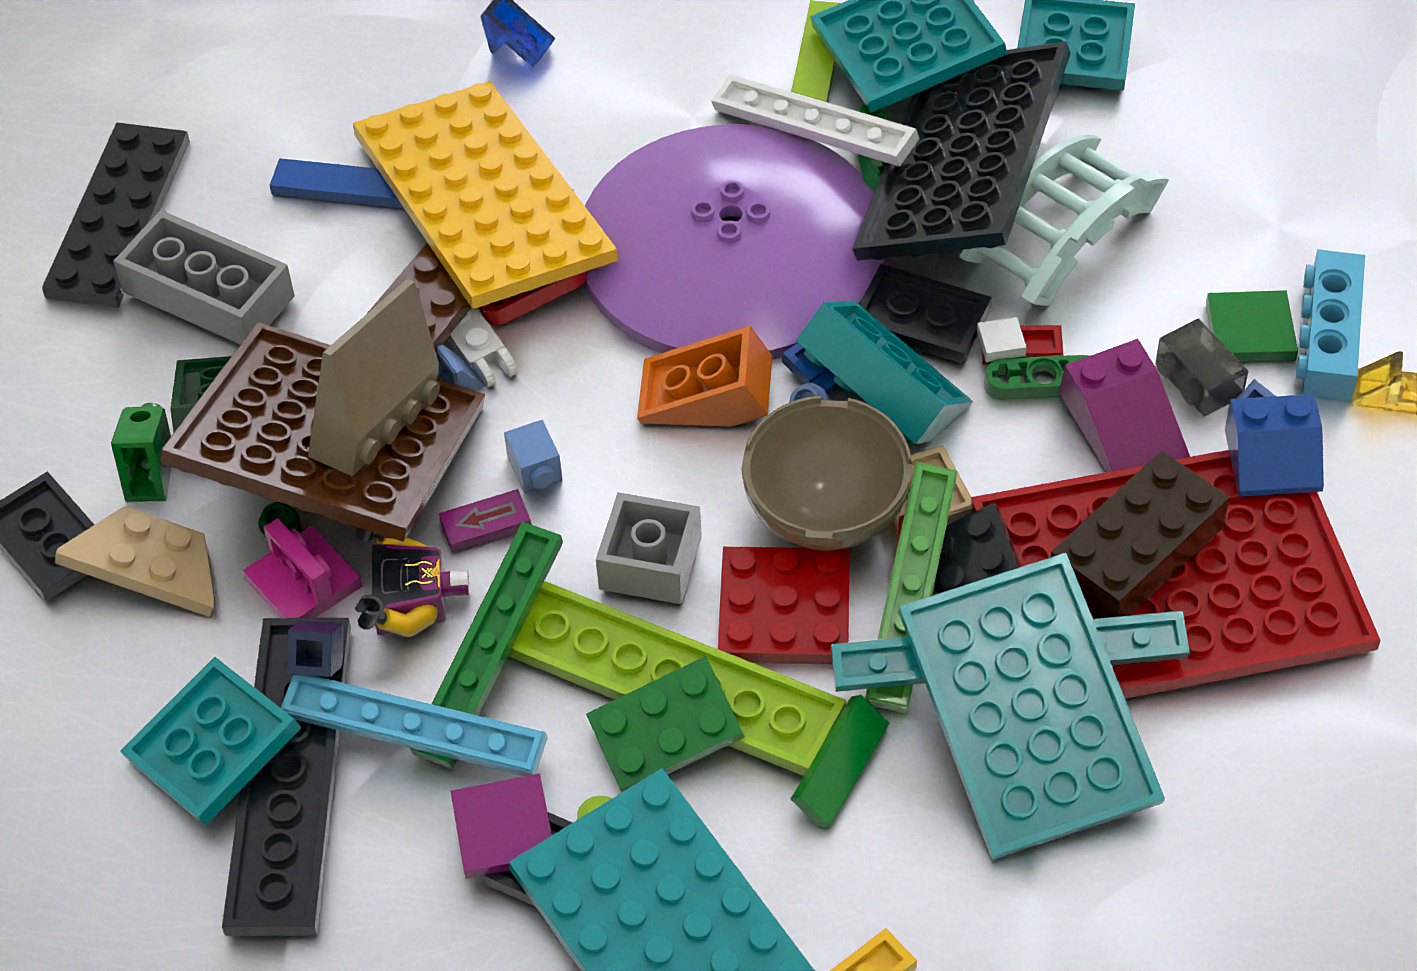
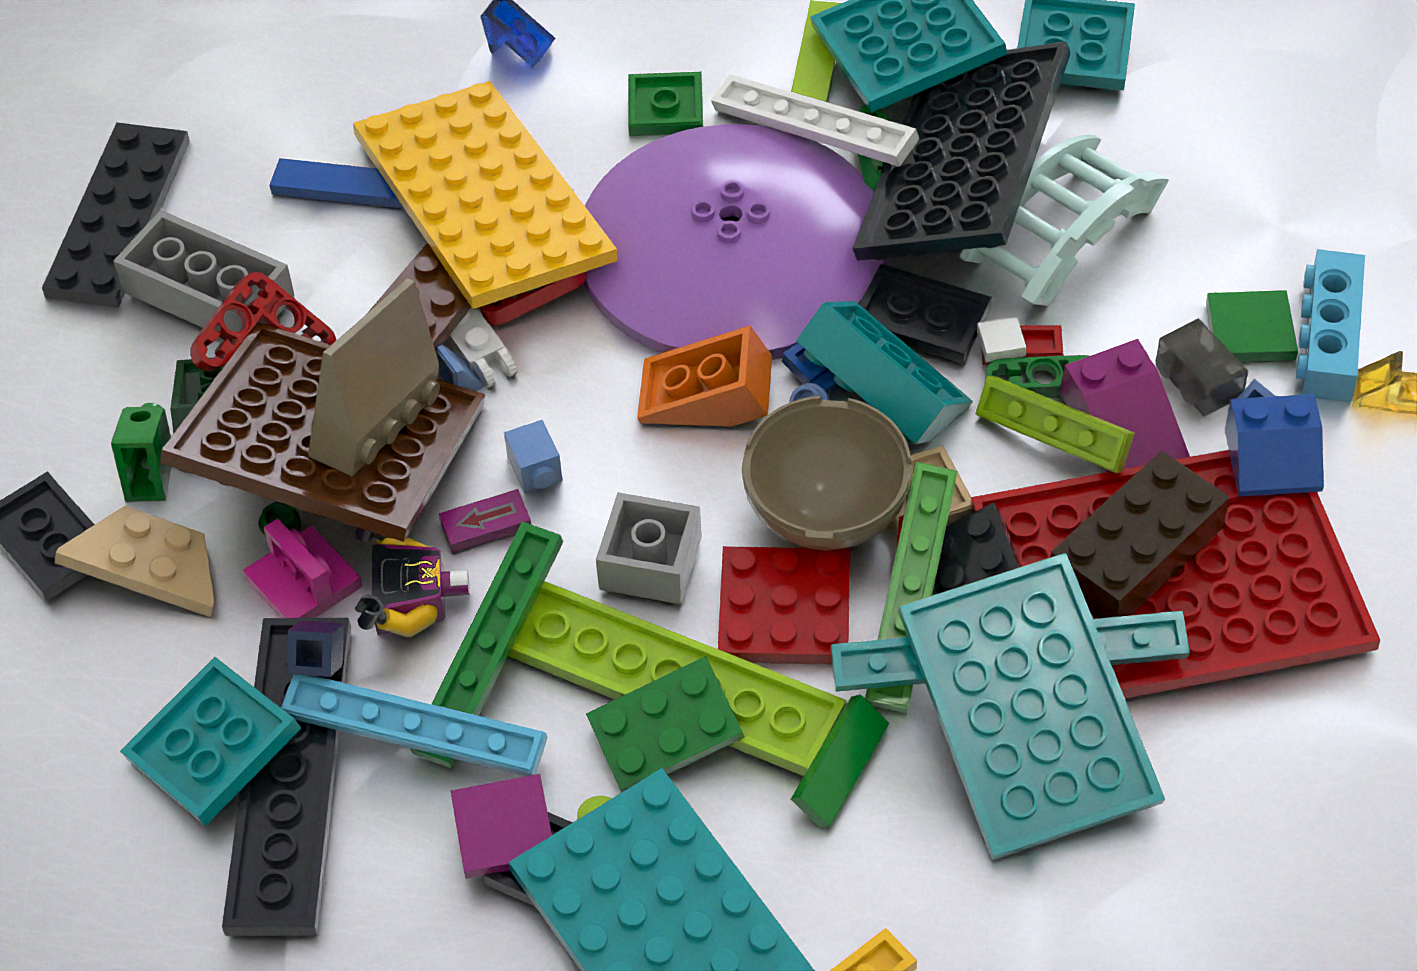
none -> red beam [190,272,337,371]
none -> green tile [628,71,703,136]
none -> lime tile [975,376,1135,473]

